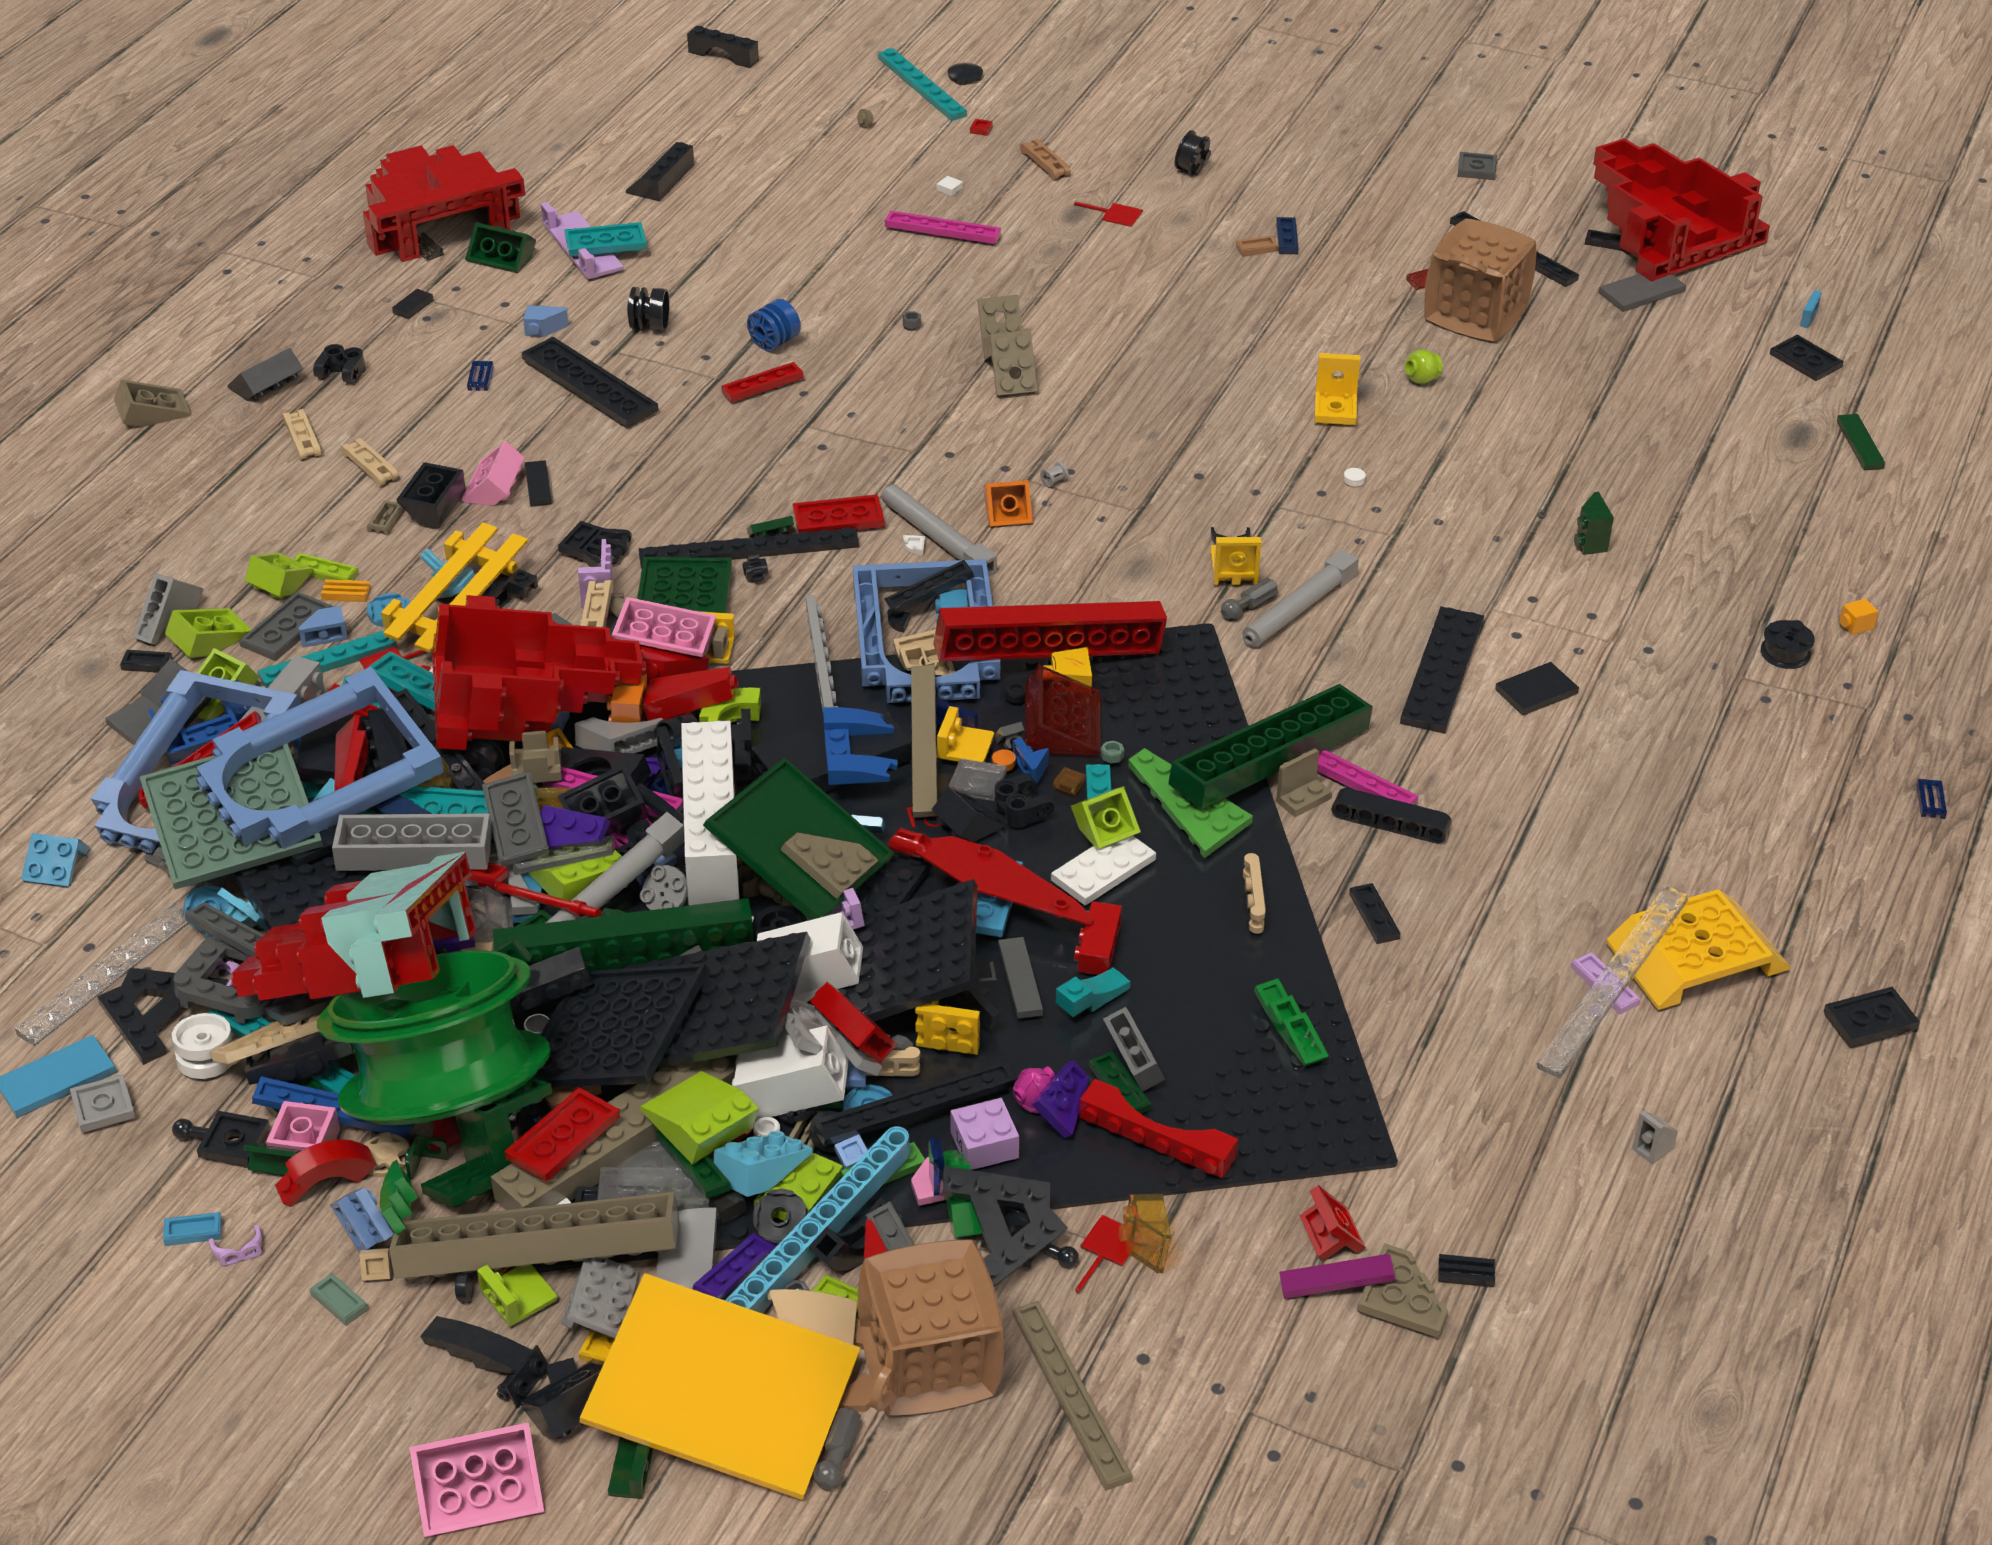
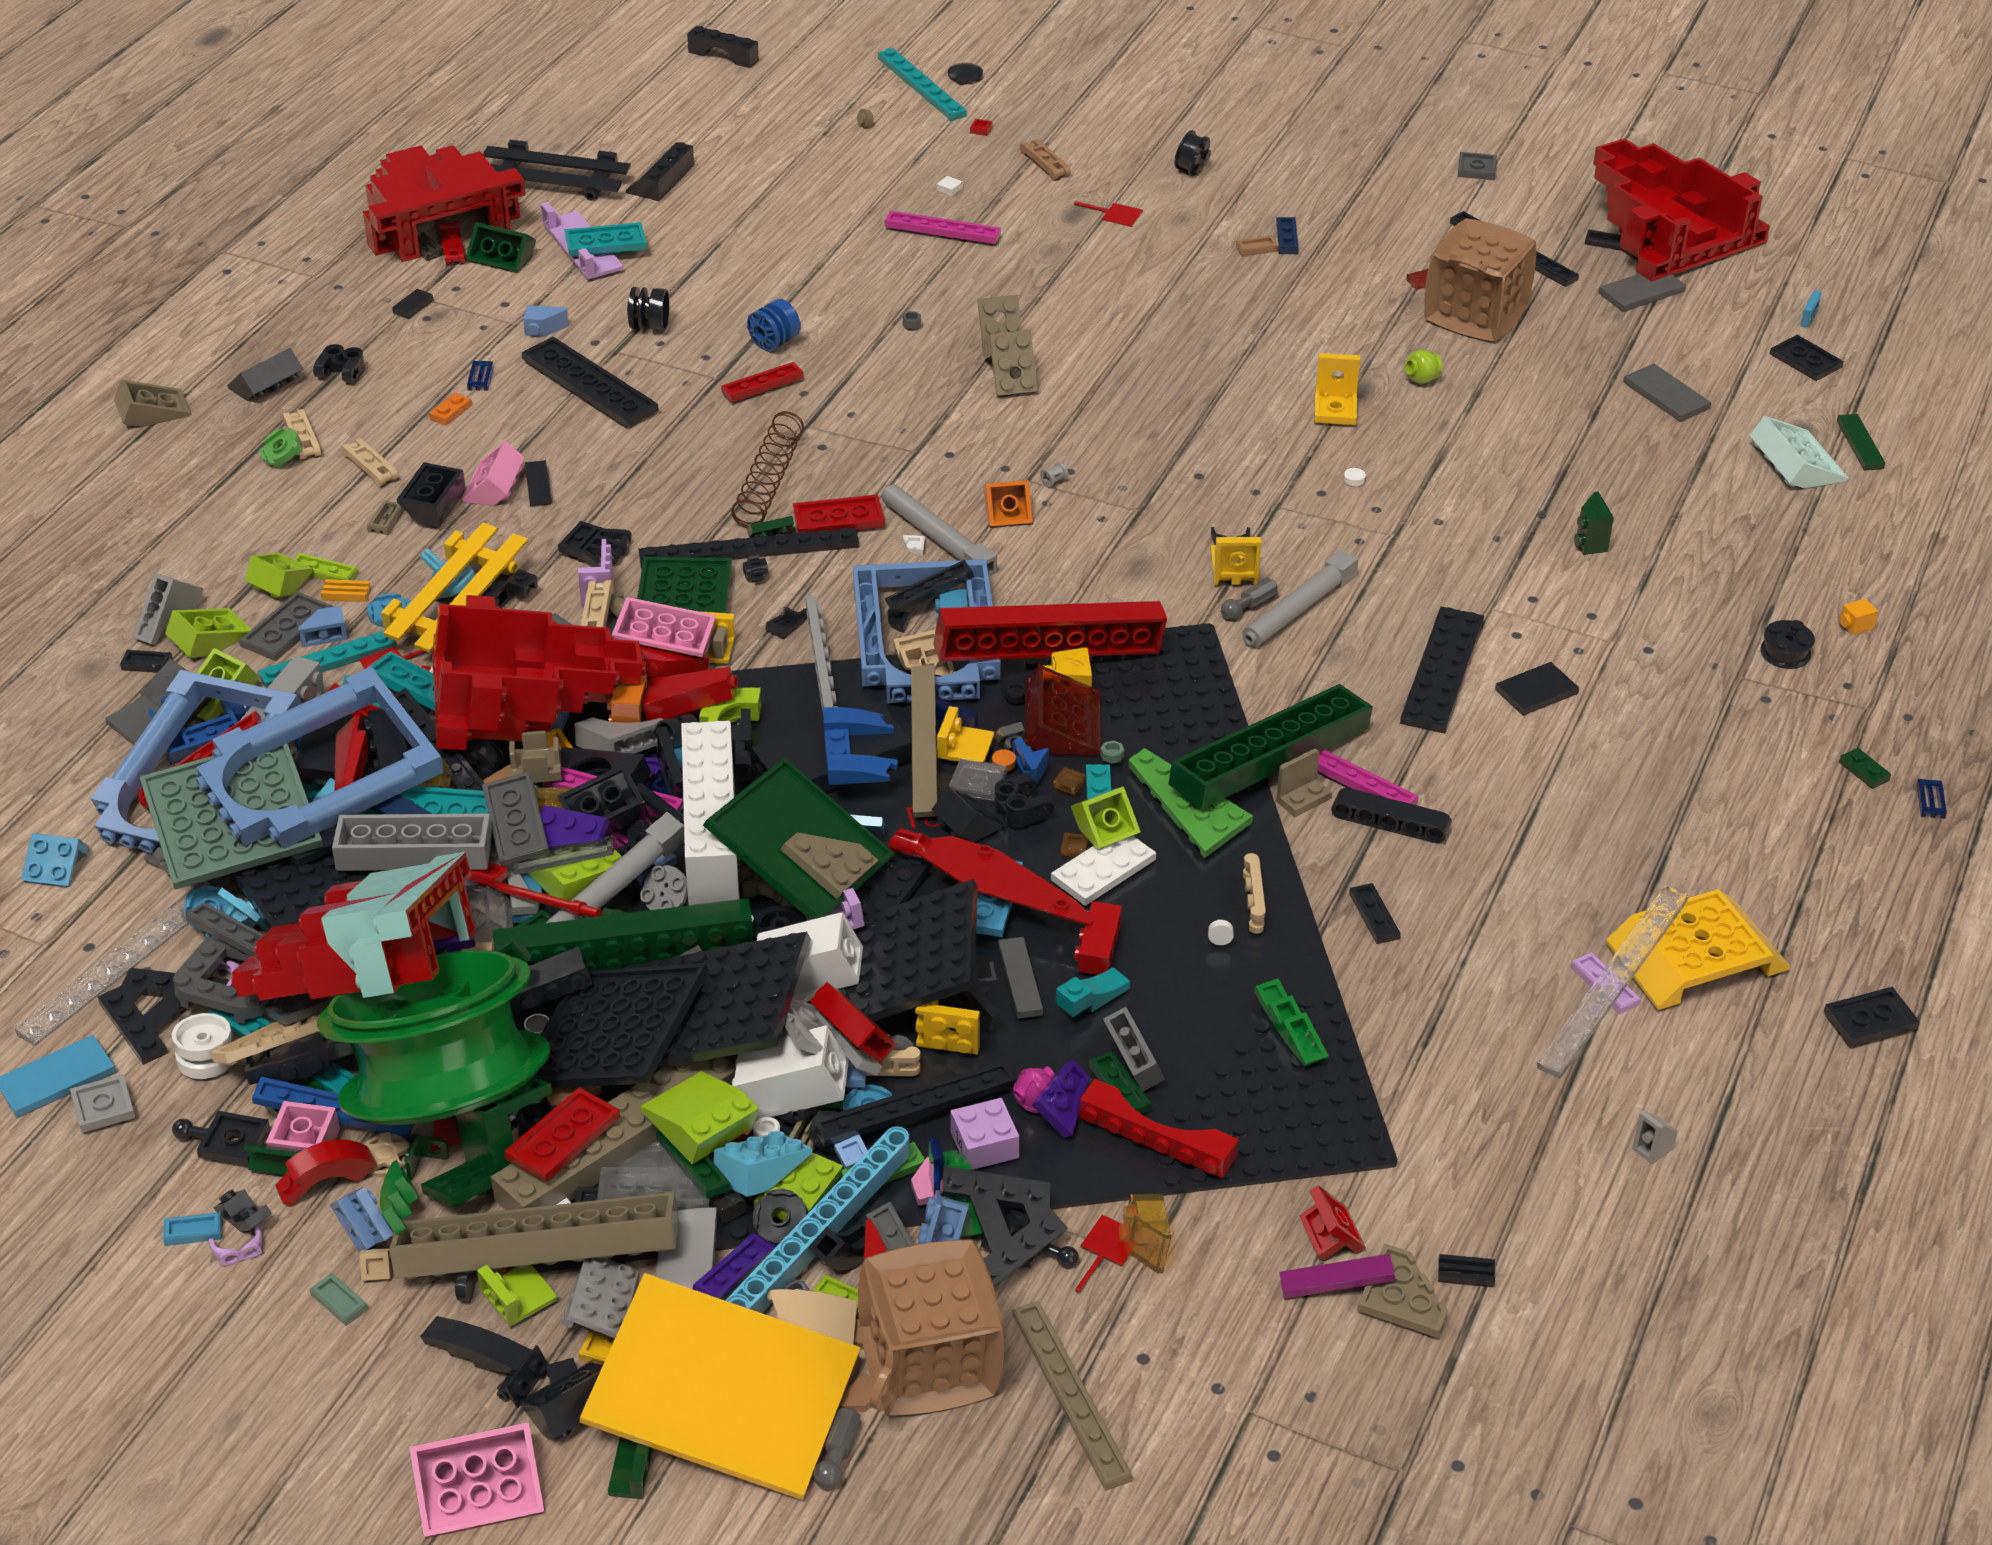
none -> black slope [213,1189,272,1232]
none -> bright green plate [260,428,302,469]
none -> orange plate [429,393,472,426]
none -> red plate [439,221,465,265]
none -> black fence [483,139,631,201]
none -> reddish brown piece [731,411,804,528]
none -> black slope [765,607,807,638]
none -> medium blue bracket [918,1190,968,1244]
none -> clear orange tile [1061,832,1088,857]
none -> white tile [1208,920,1233,945]
none -> dark grey tile [1623,363,1711,422]
none -> light aqua slope [1750,415,1849,488]
none -> dark green plate [1839,747,1891,789]

